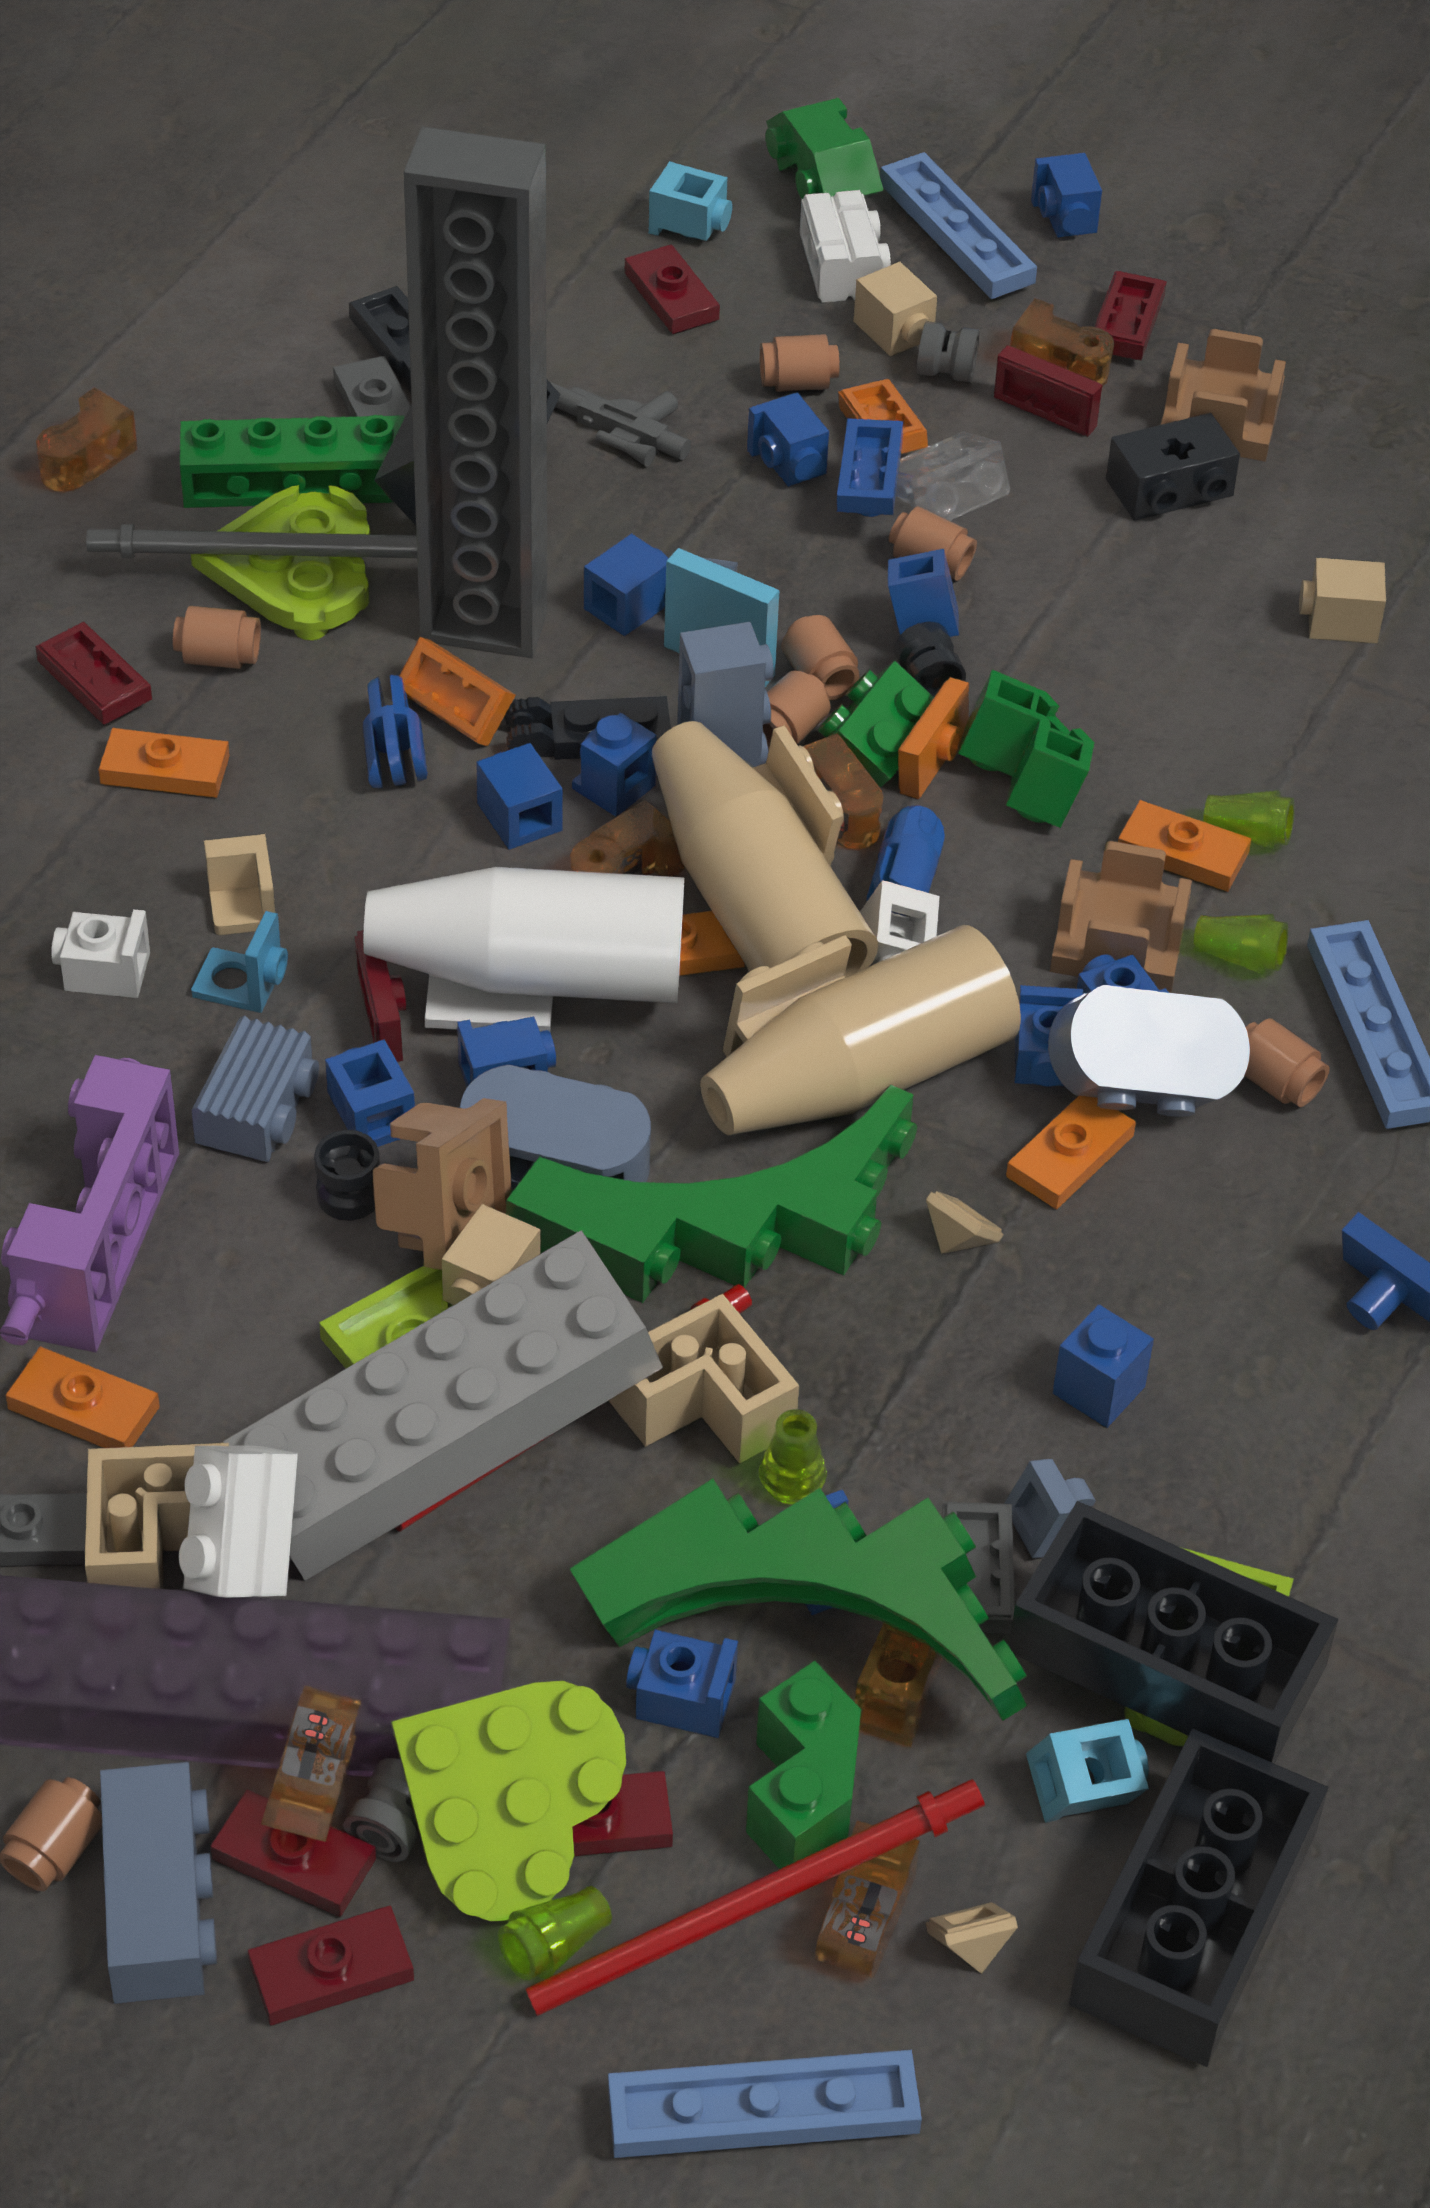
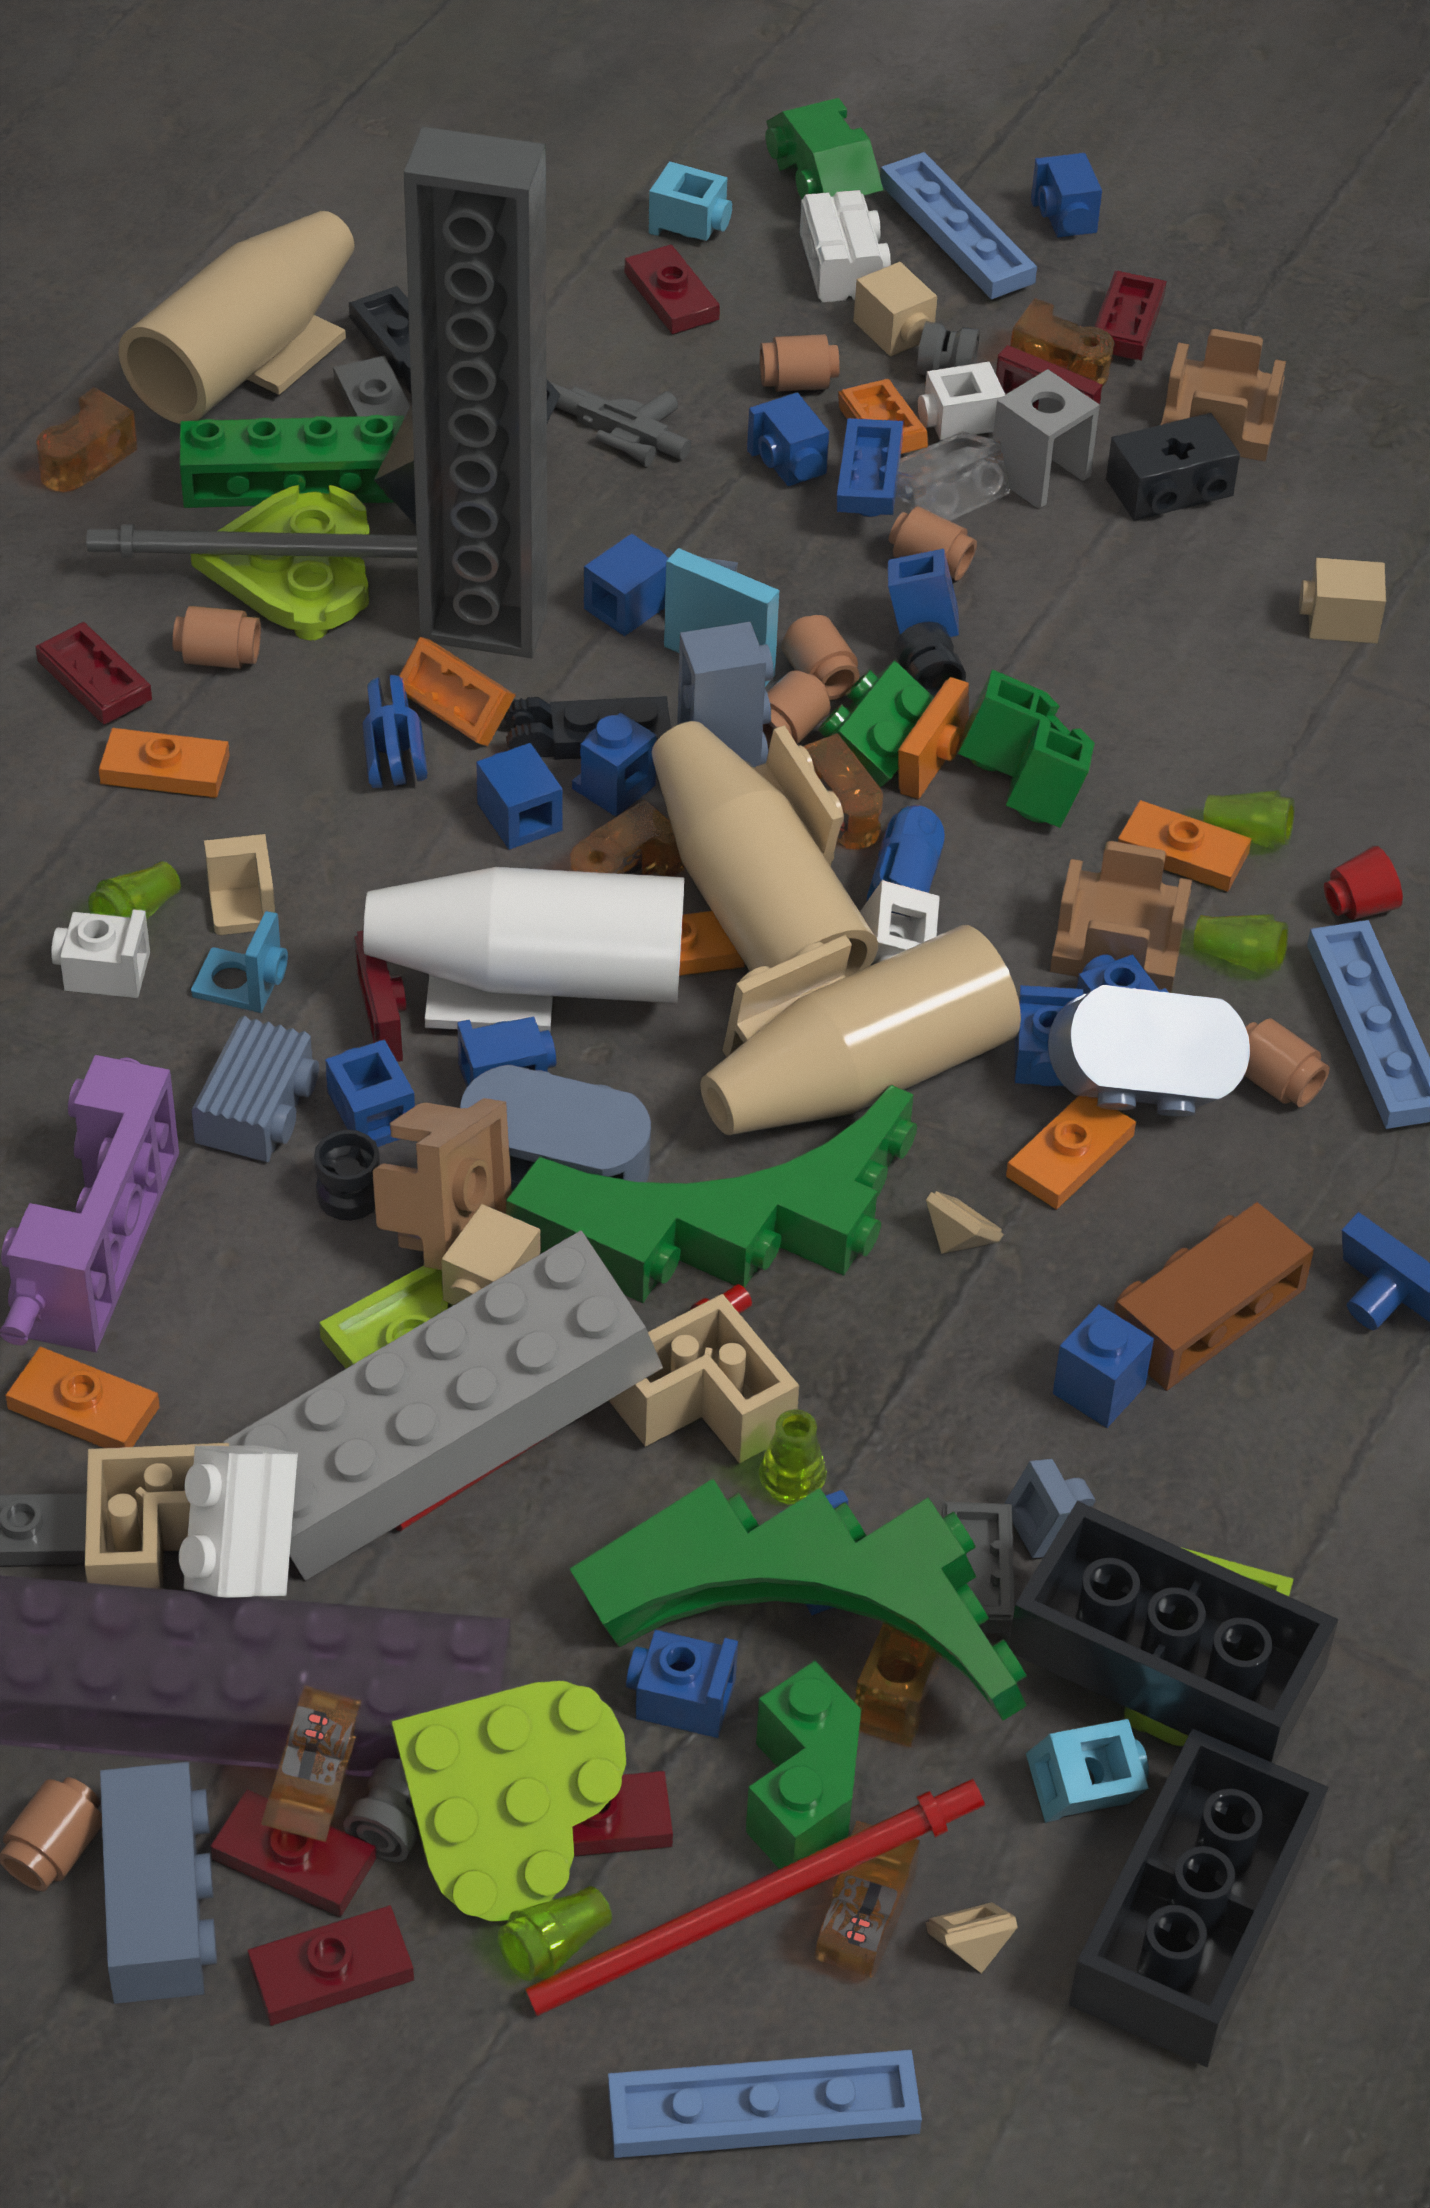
none -> clear neon green cone [88,861,181,920]
none -> tan piece [119,211,355,424]
none -> white brick [918,362,1005,440]
none -> light grey piece [990,369,1100,509]
none -> dark orange brick [1114,1202,1314,1391]
none -> red hat [1324,846,1403,920]

